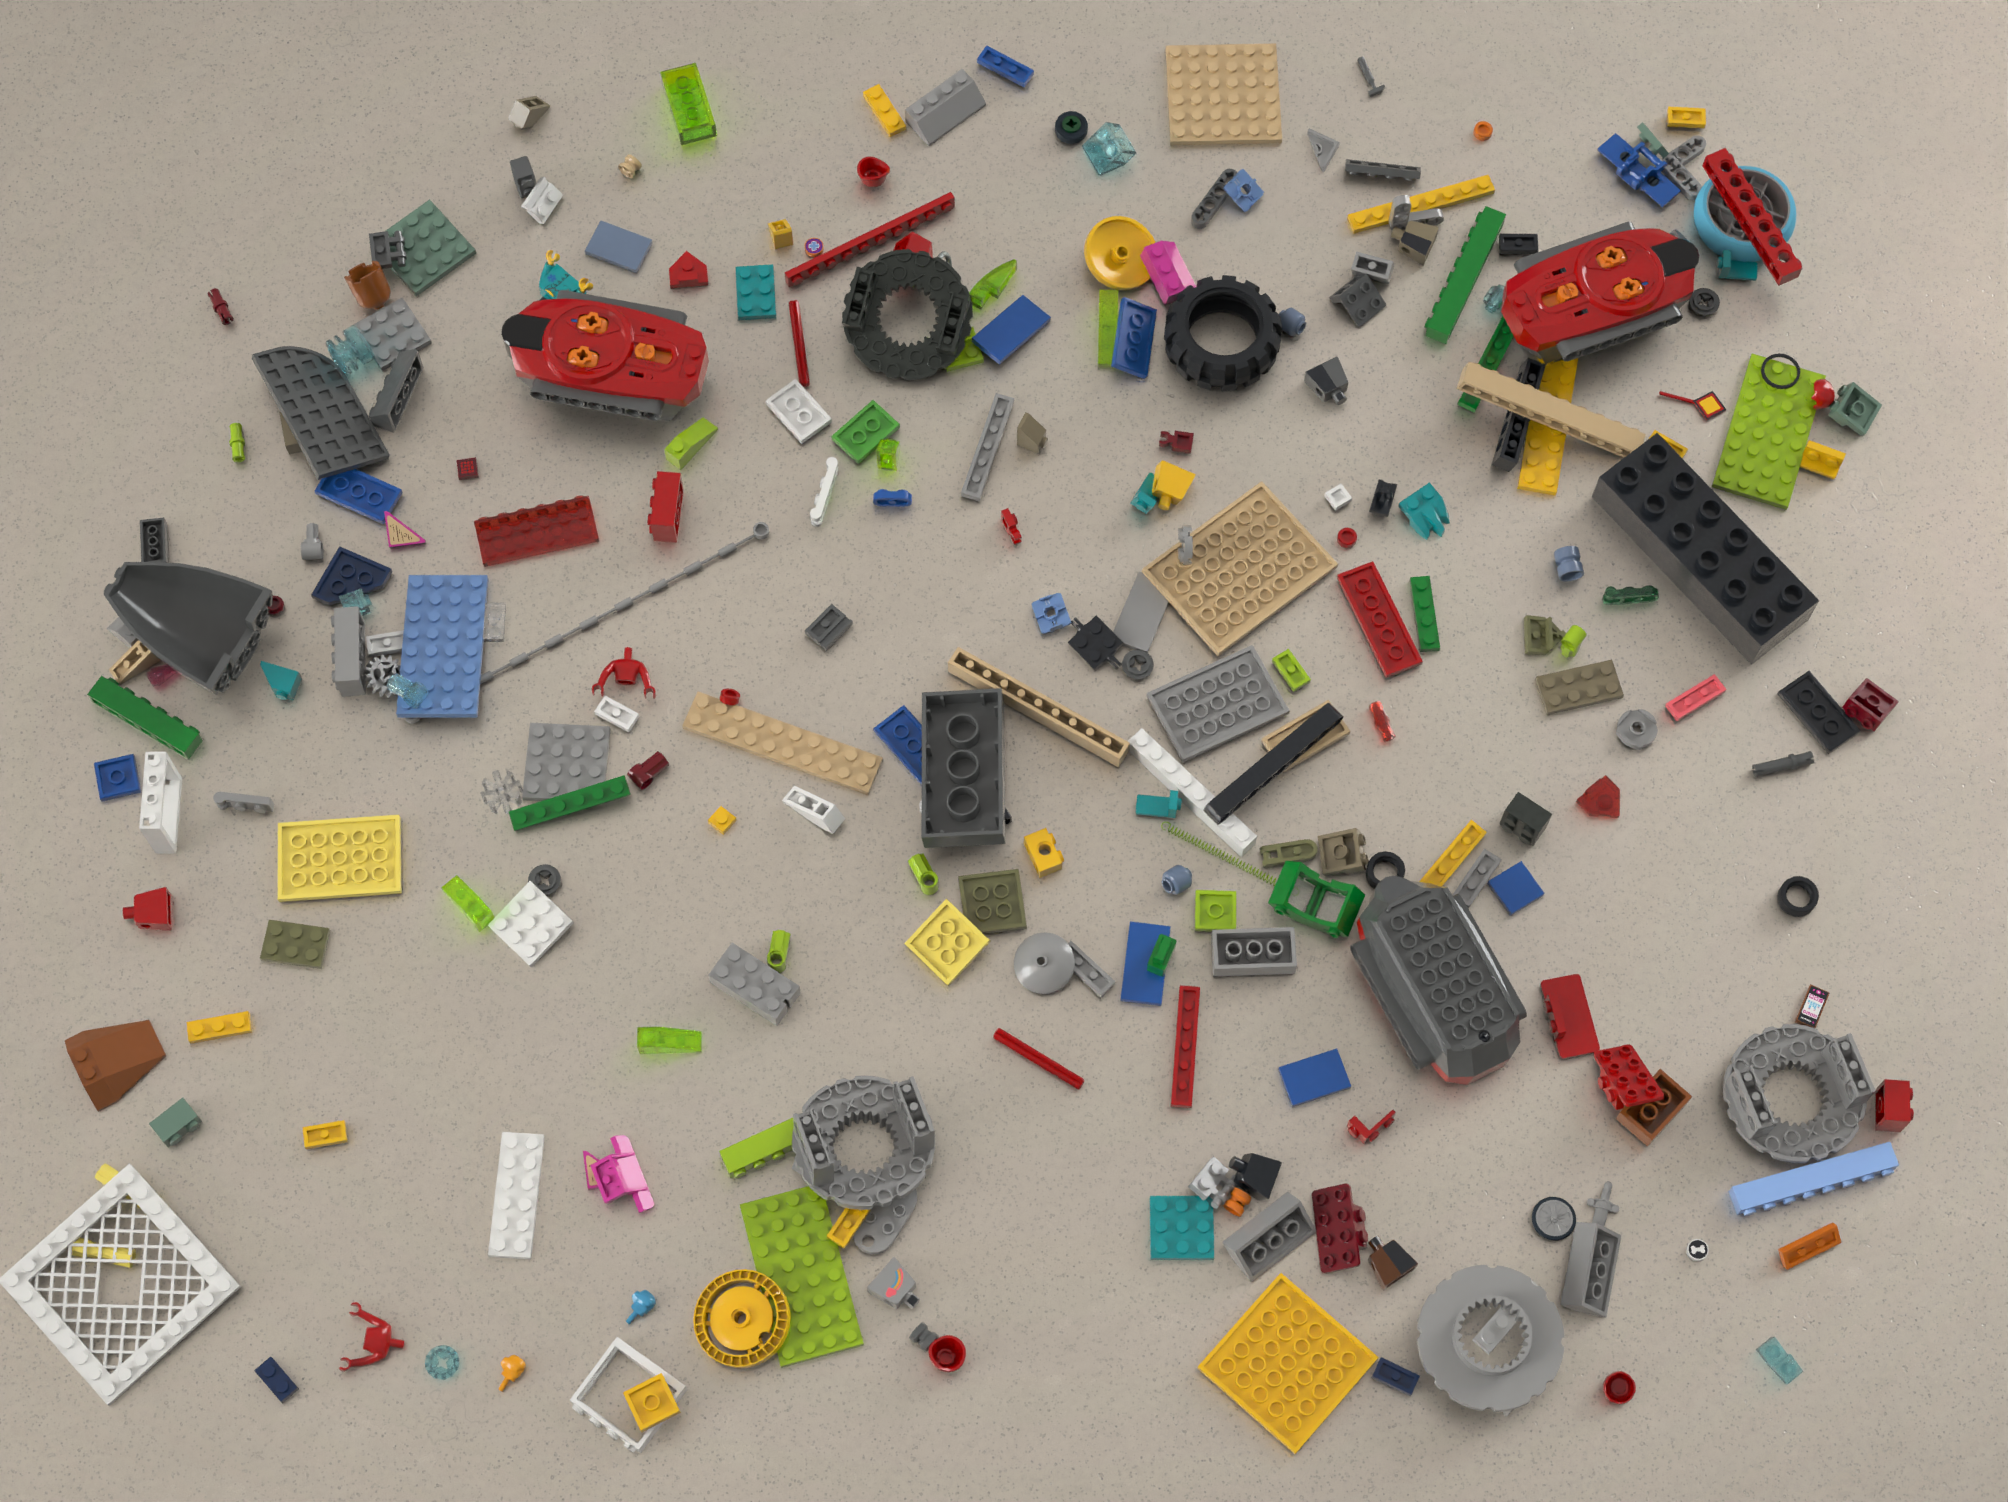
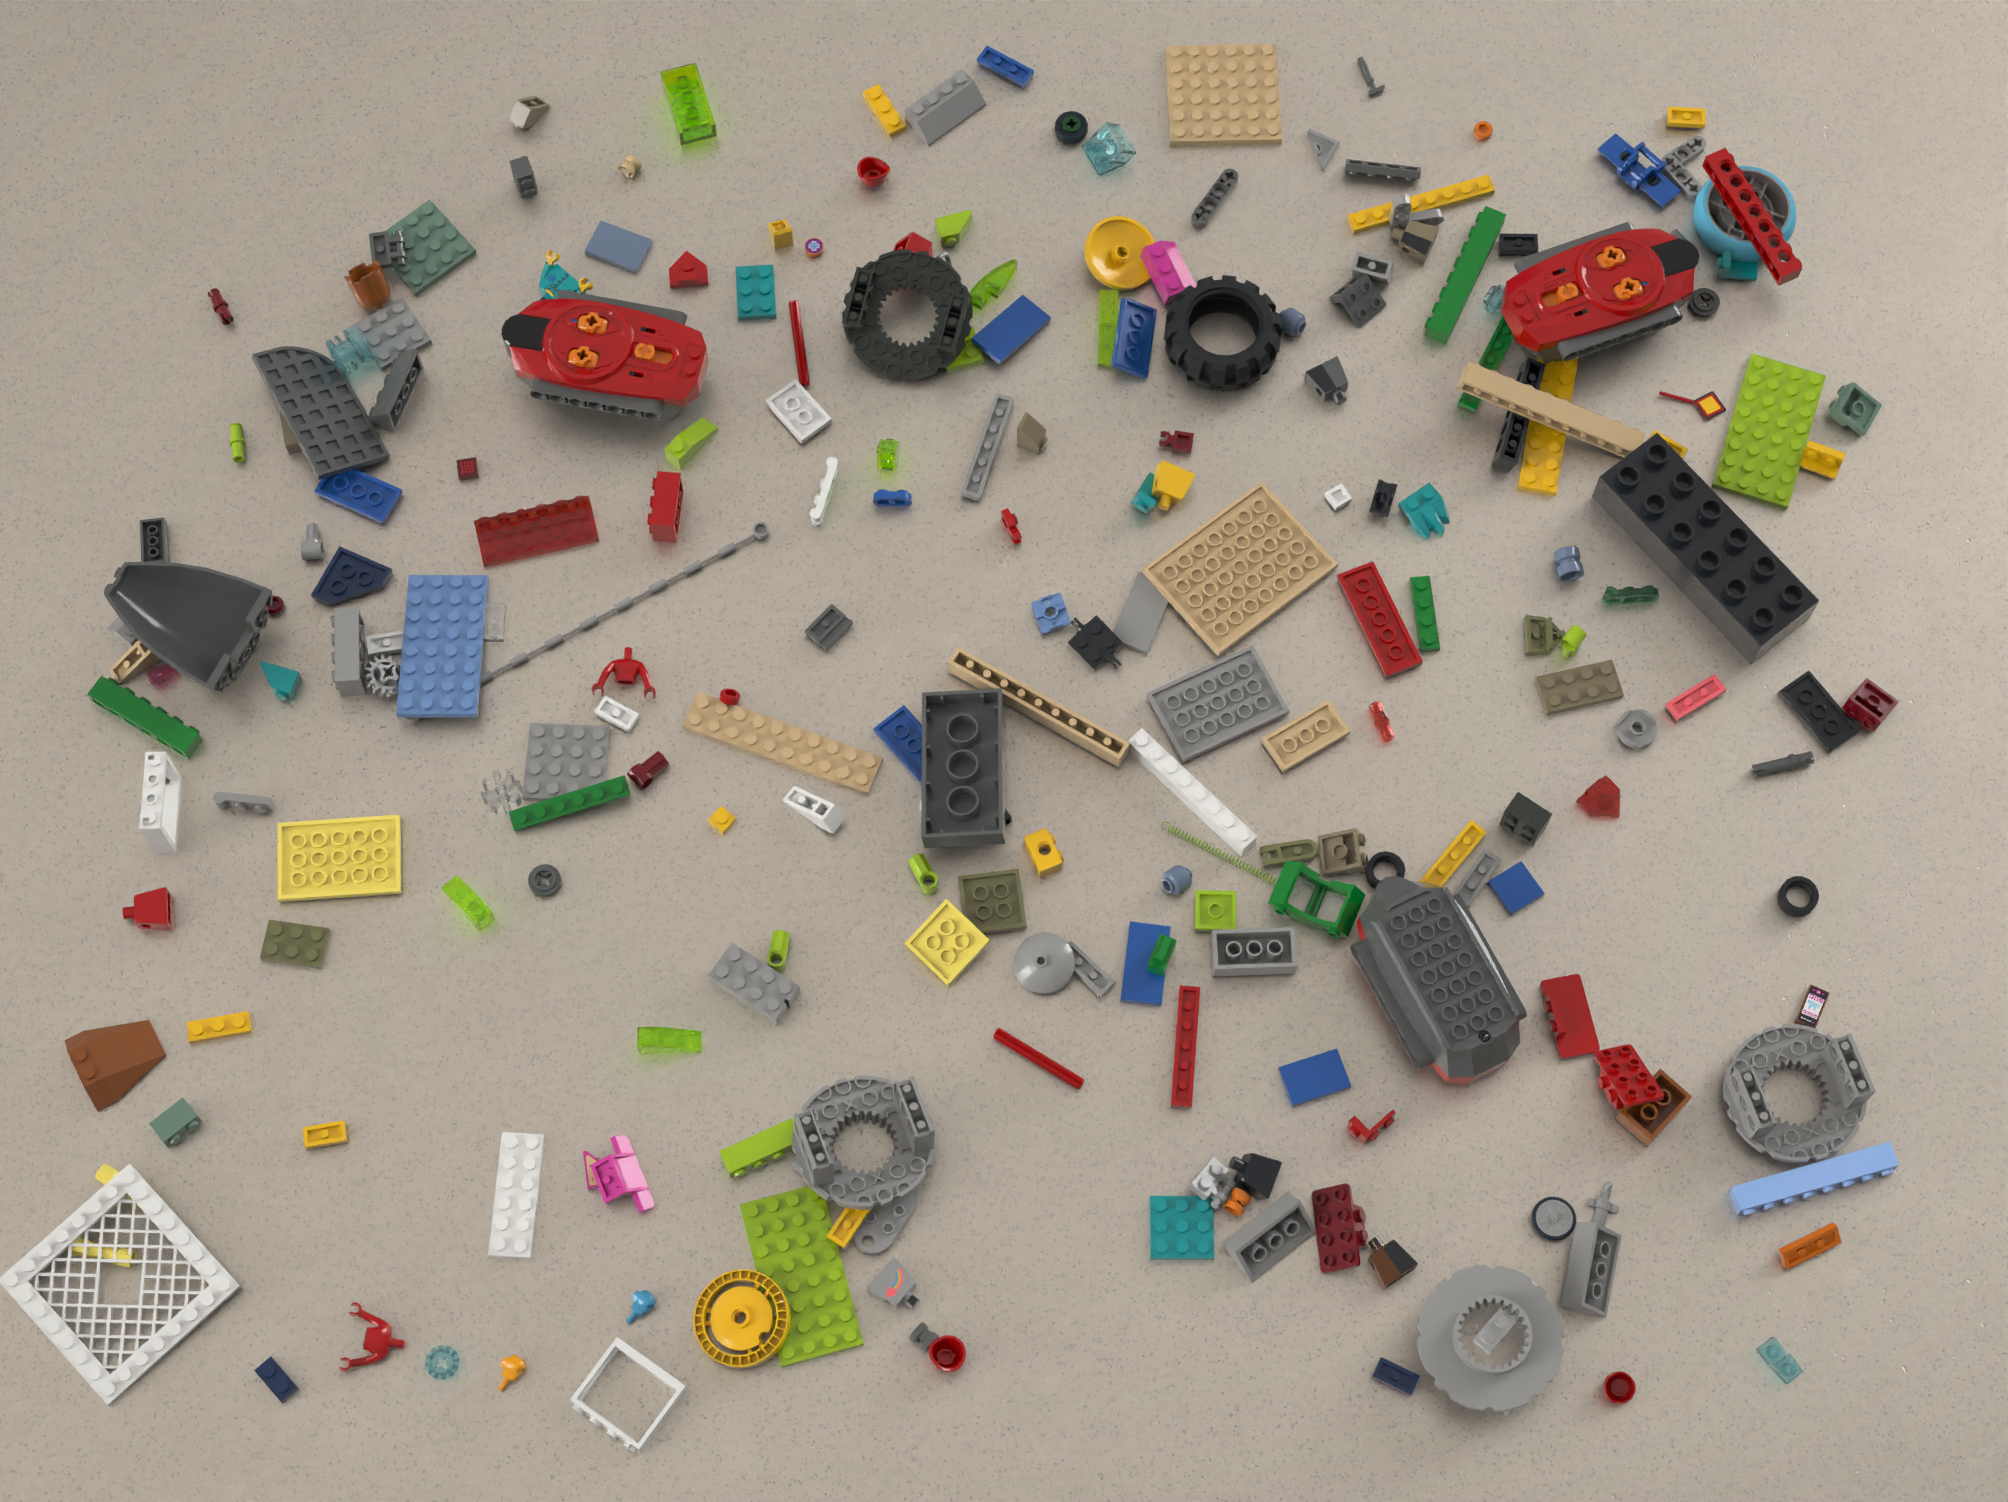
blue tile [94,754,141,802] -> none
clear light blue brick [339,589,372,616] -> none
tile [384,511,426,548] -> none
clear light blue piece [386,673,429,708] -> none
white plate [488,881,574,967] -> none
white plate [521,177,563,224] -> none
yellow plate [623,1373,681,1432] -> none
red plate [784,192,955,287] -> none
bright green plate [831,400,900,464] -> none
dark grey gear [1122,650,1154,680] -> none
teal bracket [1136,790,1182,818] -> none
light grey plate [1178,525,1193,565] -> none
yellow plate [1197,1273,1379,1454] -> none
black beam [1203,703,1344,825] -> none
medium blue piece [1223,169,1264,212] -> none
lime plate [1272,649,1311,692] -> none
red tile [1337,528,1357,548] -> none
sand green plate [1637,122,1669,158] -> none
tile [1686,1239,1709,1262] -> none
black piece [1761,353,1800,389] -> none
red hair [1811,379,1835,410] -> none
red brick [1875,1079,1914,1132] -> none
none -> lime slope [935,209,972,247]

